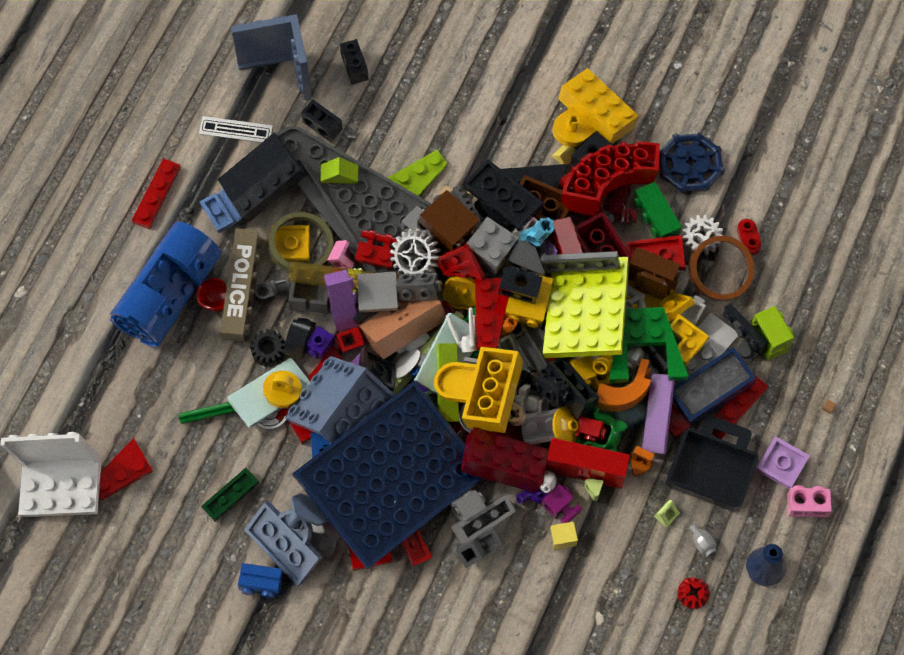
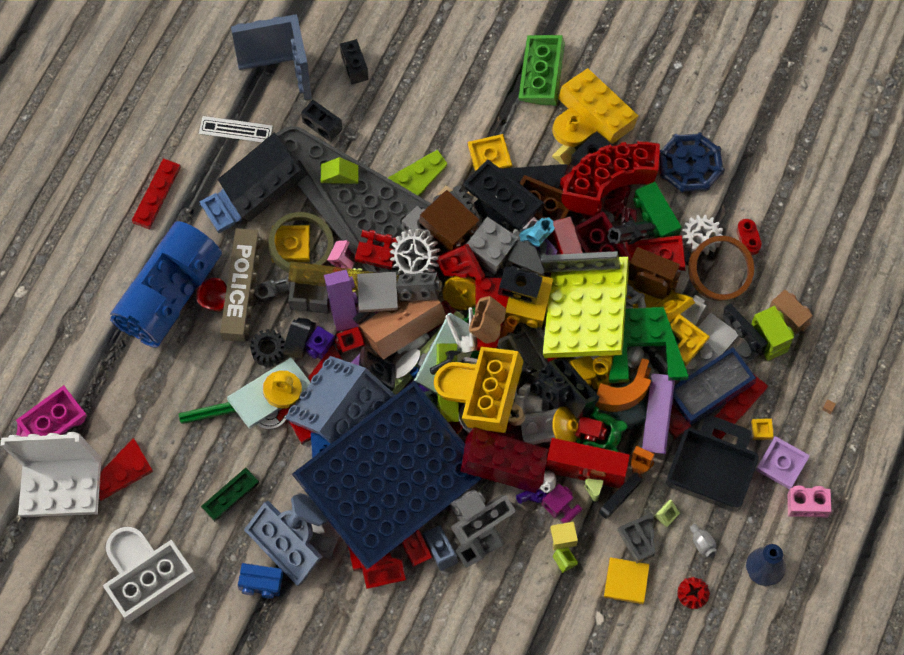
none -> dark pink slope [16,385,87,437]
none -> white brick [103,527,196,623]
none -> red wing [360,556,406,589]
none -> sand blue slope [422,525,458,571]
none -> black bar [430,350,465,375]
none -> yellow tile [467,134,513,171]
none -> medium nougat brick [469,296,506,343]
none -> bright green slope [519,35,565,106]
none -> lime slope [552,547,578,573]
none -> black beam [599,472,644,519]
none -> yellow tile [604,557,649,604]
none -> black piece [607,220,655,245]
none -> dark grey wing [617,513,655,563]
none -> yellow plate [751,419,774,440]
none -> medium nougat brick [769,289,813,334]

